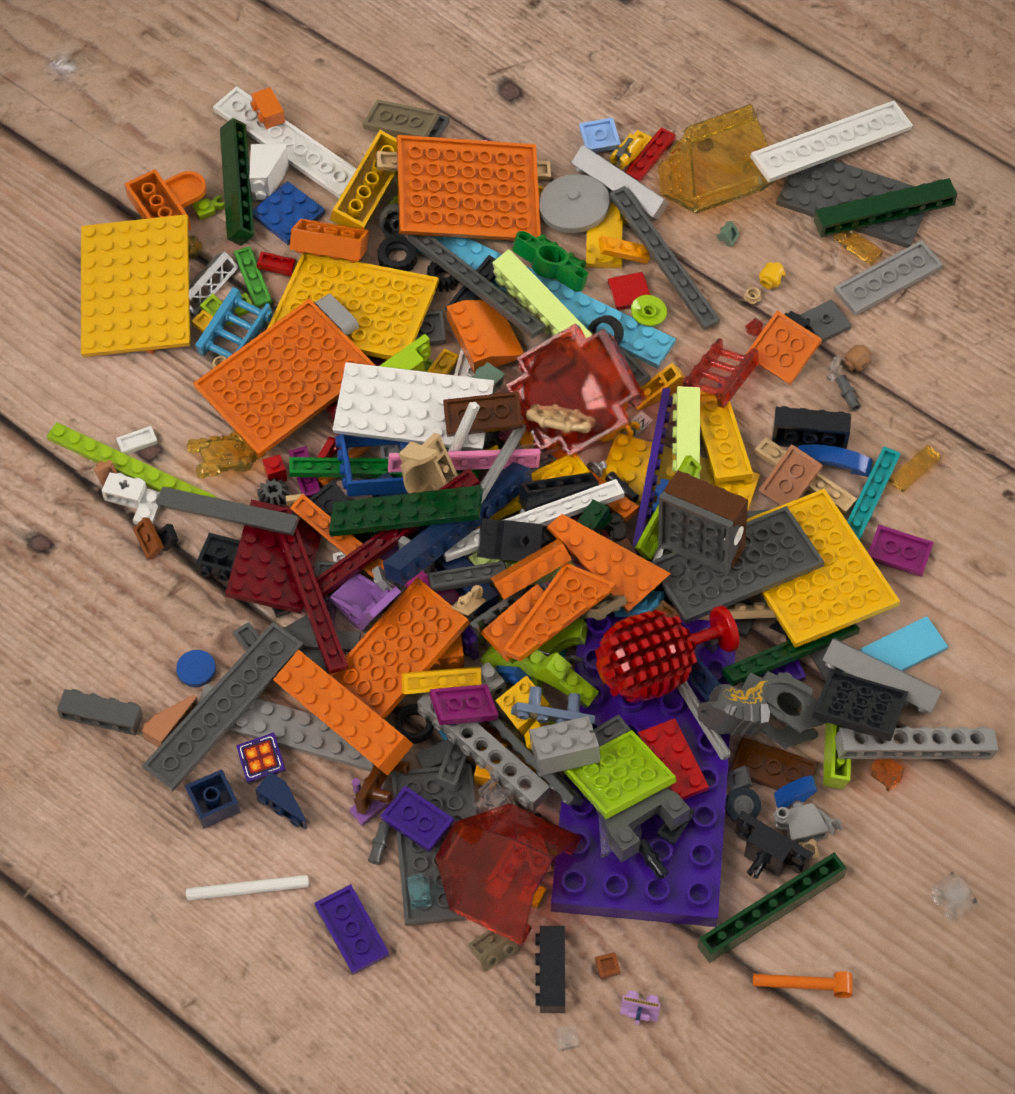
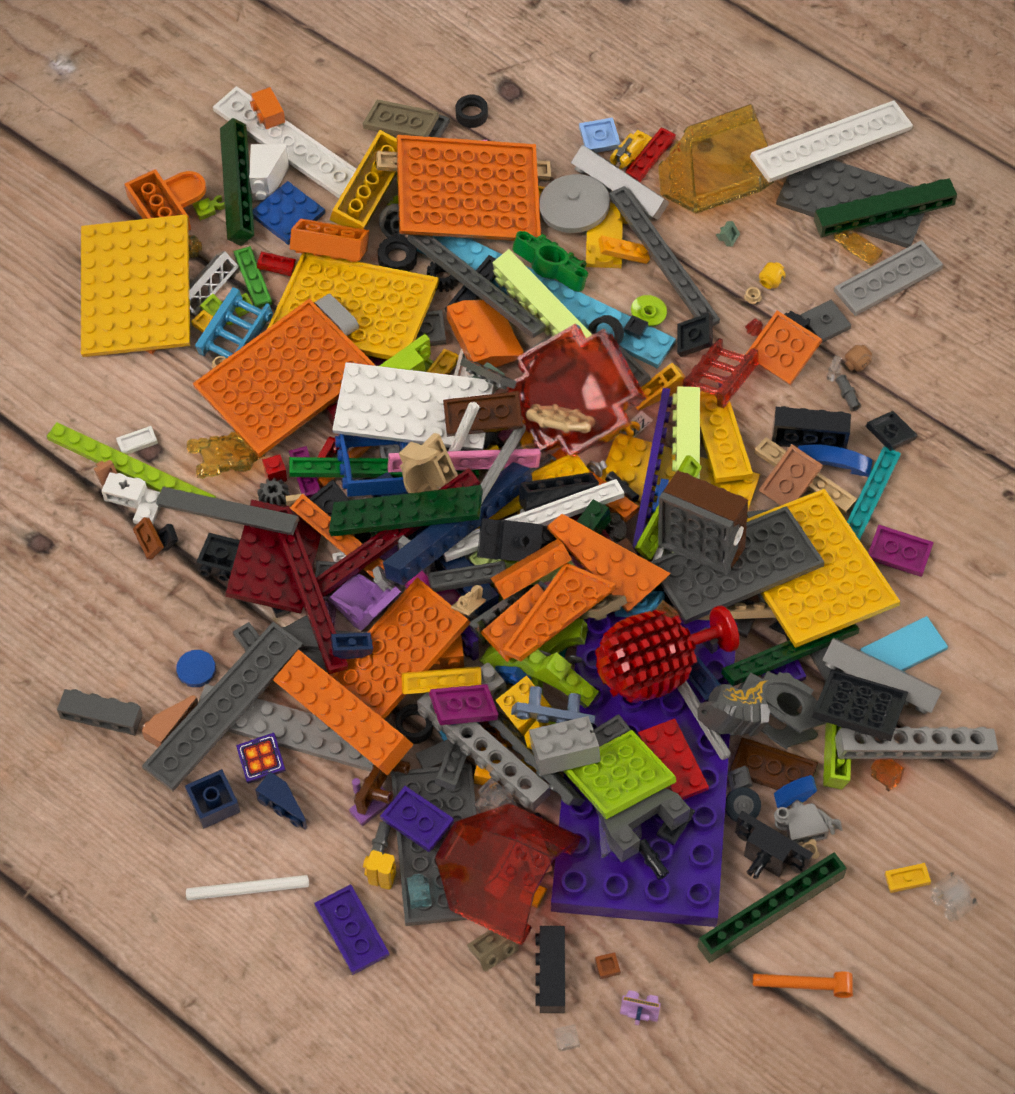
red tile [608,272,650,311] -> none
clear yellow tile [889,445,942,492] -> none
none -> dark blue slope [331,633,373,659]
none -> yellow brick [363,850,397,890]
none -> black tyre [455,94,488,128]
none -> dark grey plate [460,358,517,390]
none -> black plate [624,315,648,339]
none -> black plate [677,313,713,357]
none -> black plate [865,411,918,451]
none -> yellow plate [884,863,931,893]

